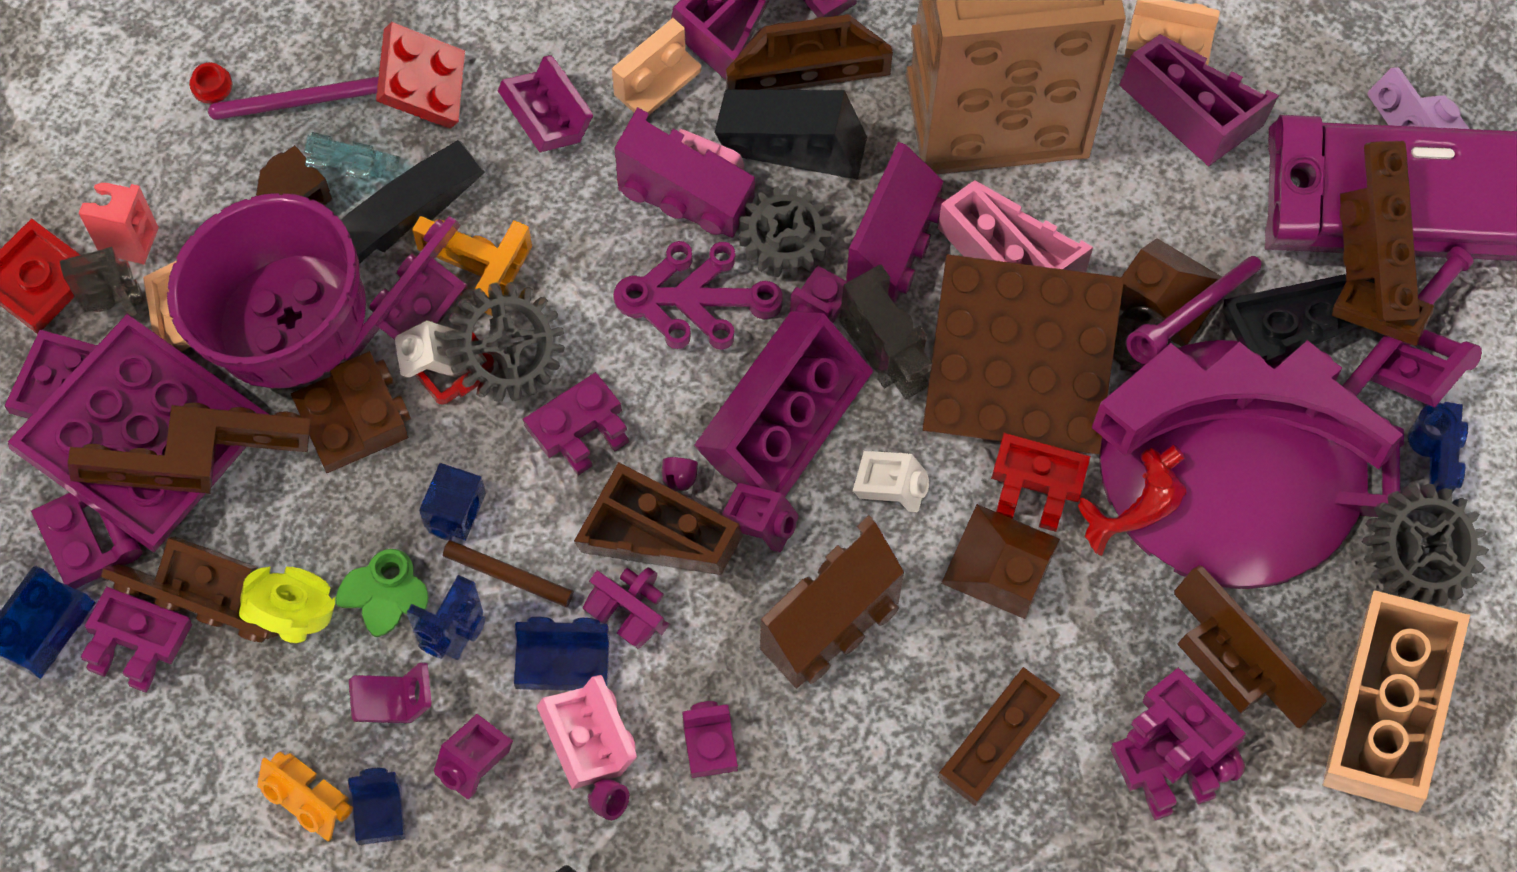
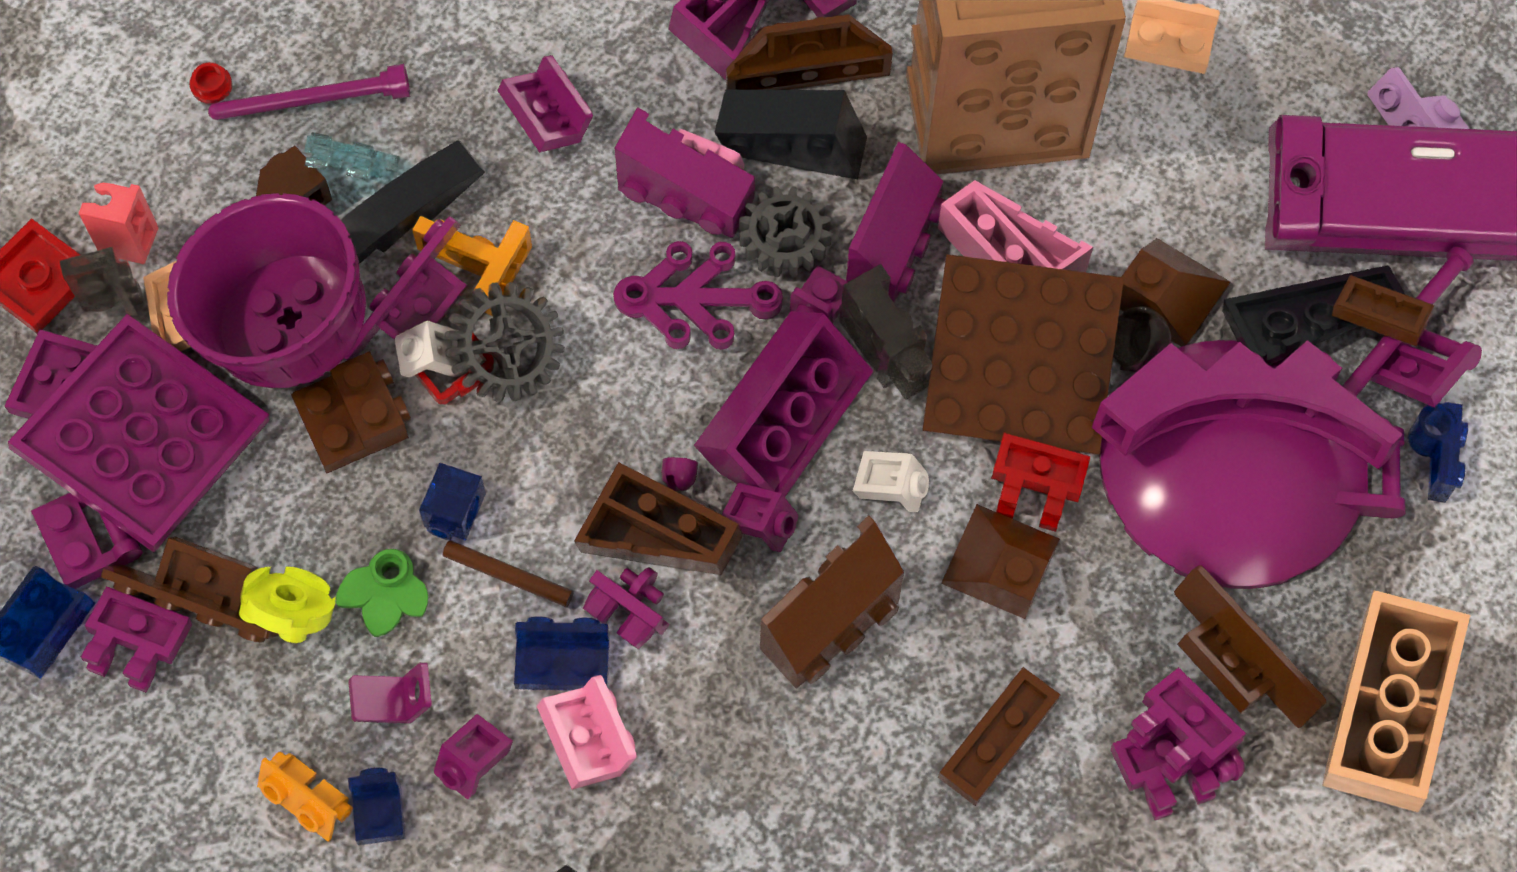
reddish brown bracket [68,403,310,494] -> none
plate [376,22,465,129] -> none
clear blue bracket [406,575,486,660] -> none
magenta plate [523,372,629,476] -> none
magenta hinge [587,779,629,821] -> none
light nougat bracket [612,18,701,116] -> none
magenta bracket [682,701,738,778] -> none
red animal [1078,444,1187,556] -> none
magenta wedge [1119,34,1279,167] -> none
magenta piece [1127,256,1262,364] -> none
reddish brown bracket [1340,141,1420,322] -> none
dark grey gear [1361,484,1489,607] -> none

